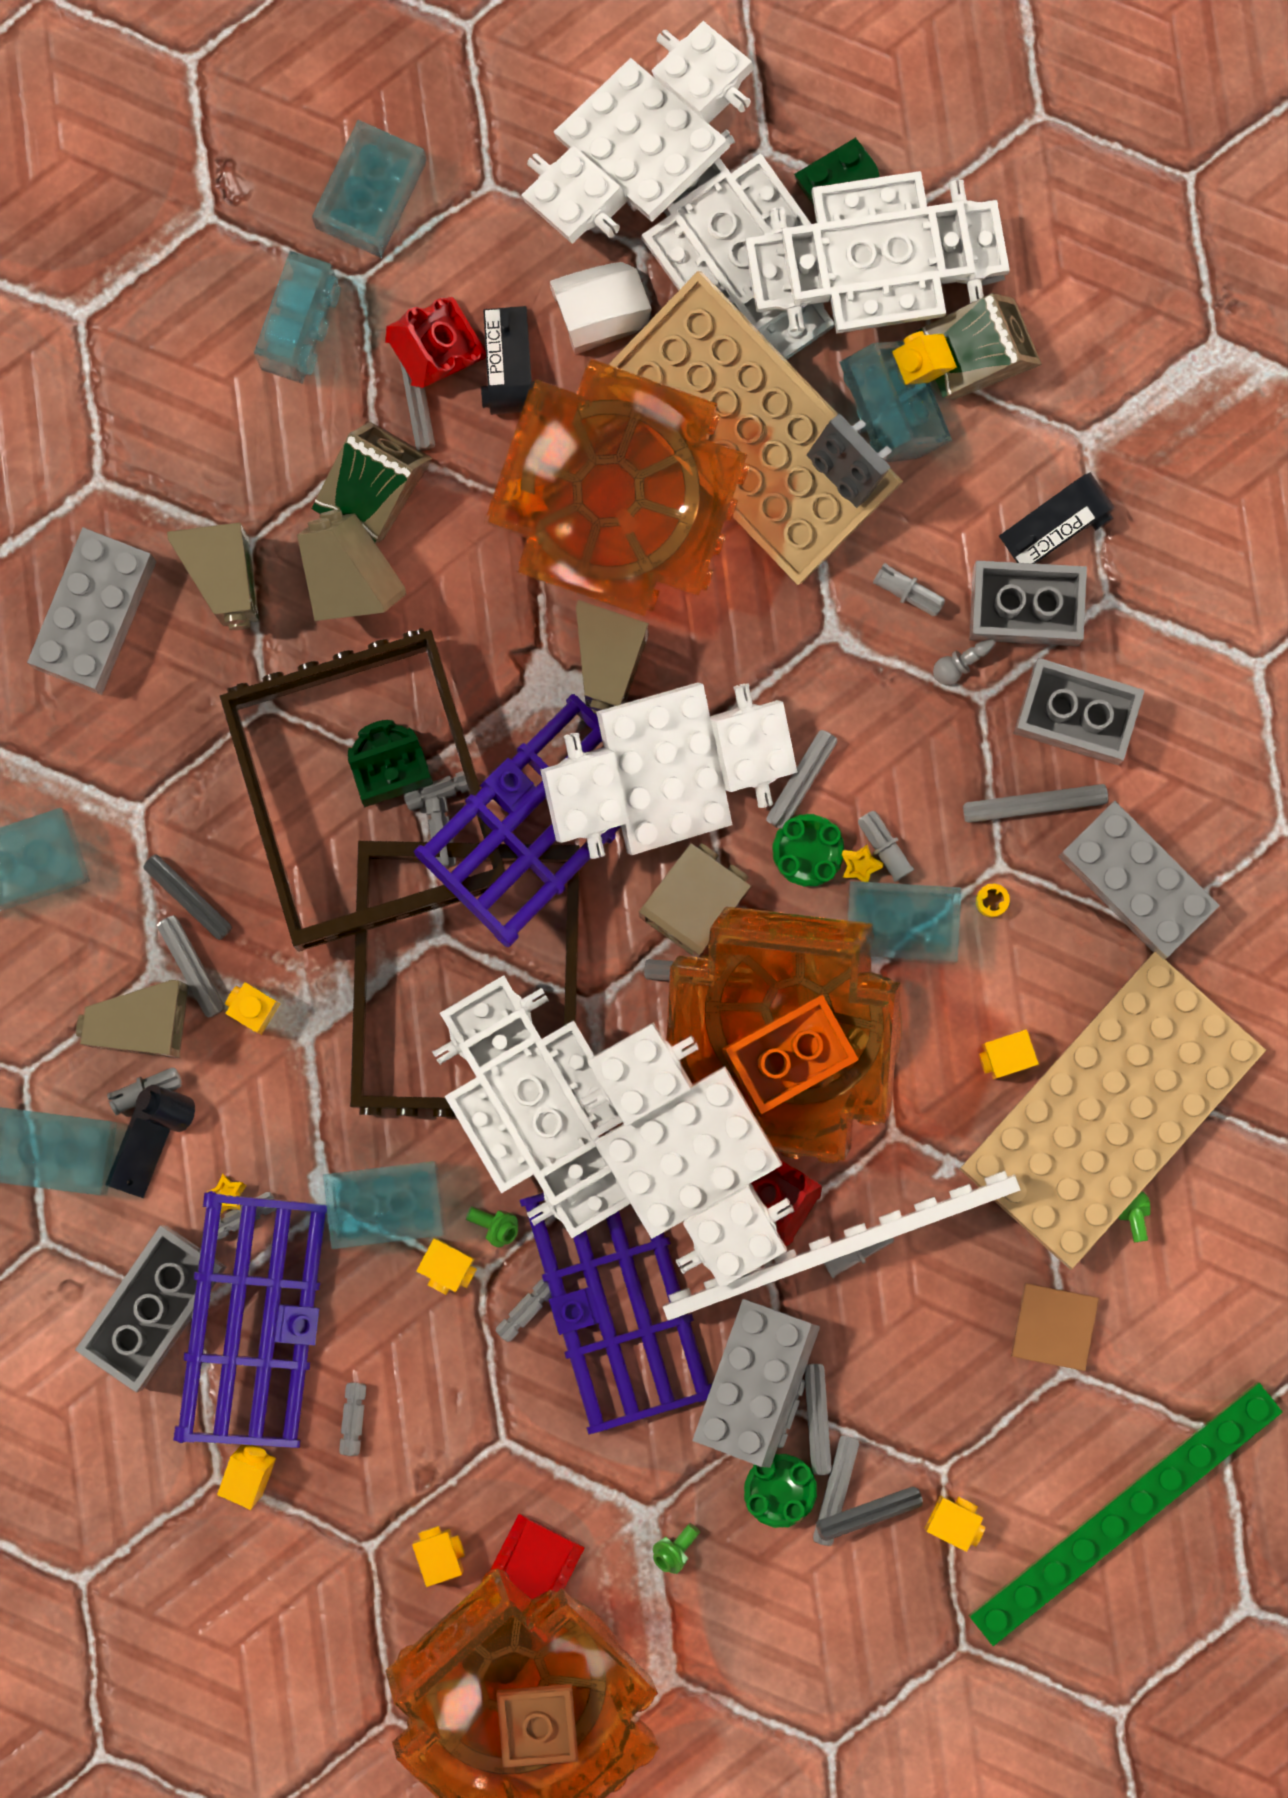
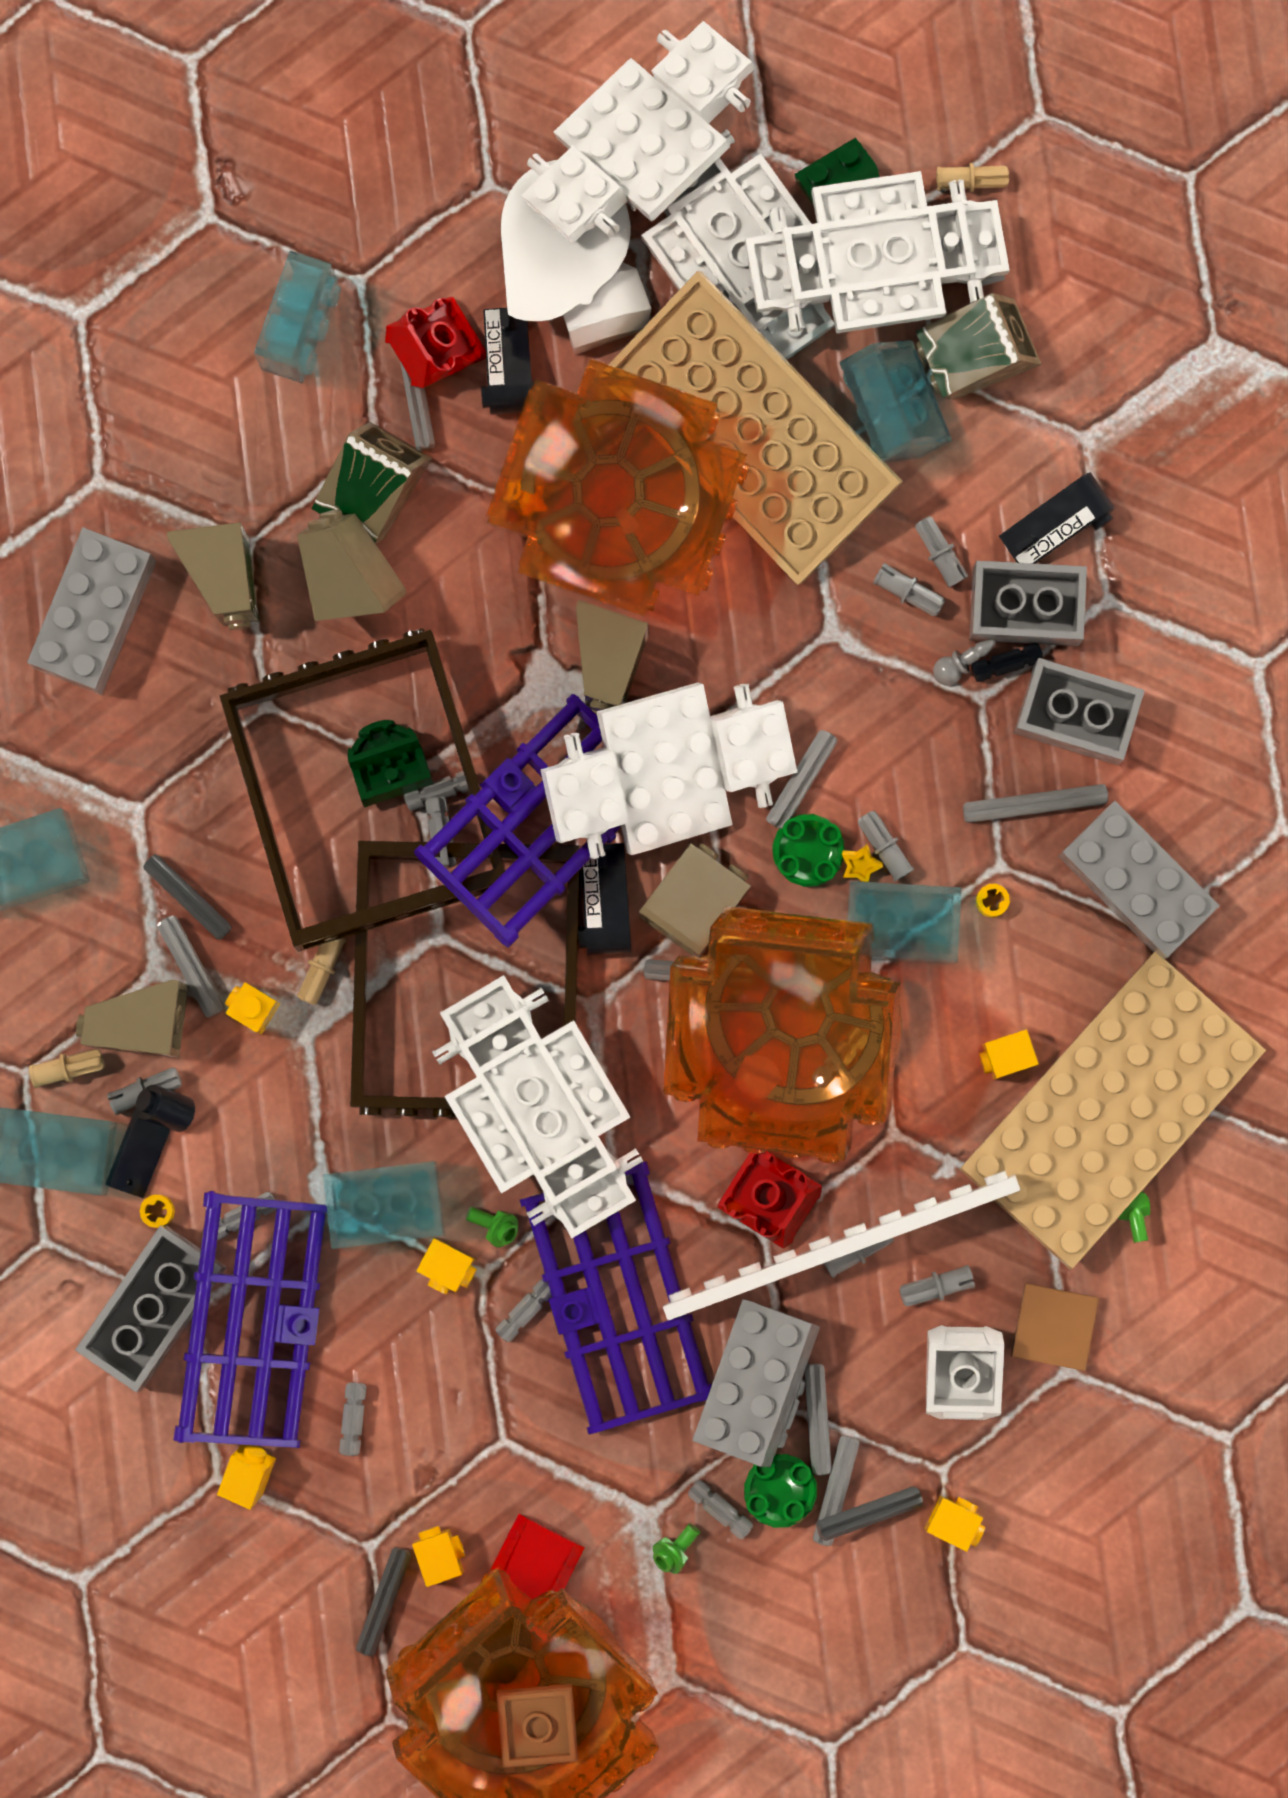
yellow piece [207,1174,247,1215] -> none
clear light blue brick [312,120,427,258] -> none
white piece [580,1022,795,1288] -> none
orange slope [721,994,859,1114] -> none
dark grey plate [806,413,893,508] -> none
yellow brick [892,331,957,385] -> none
green plate [968,1382,1283,1646] -> none
none -> tan axle [29,1049,104,1088]
none -> yellow bush [139,1194,175,1228]
none -> tan axle [297,938,347,1005]
none -> dark grey axle [356,1547,411,1657]
none -> white sticker [501,160,631,322]
none -> black door [578,843,631,956]
none -> light grey axle [688,1480,753,1539]
none -> light grey axle [900,1265,975,1306]
none -> light grey axle [915,517,969,588]
none -> white slope [926,1325,1004,1420]
none -> tan axle [936,163,1009,193]
none -> black axle [972,643,1043,682]

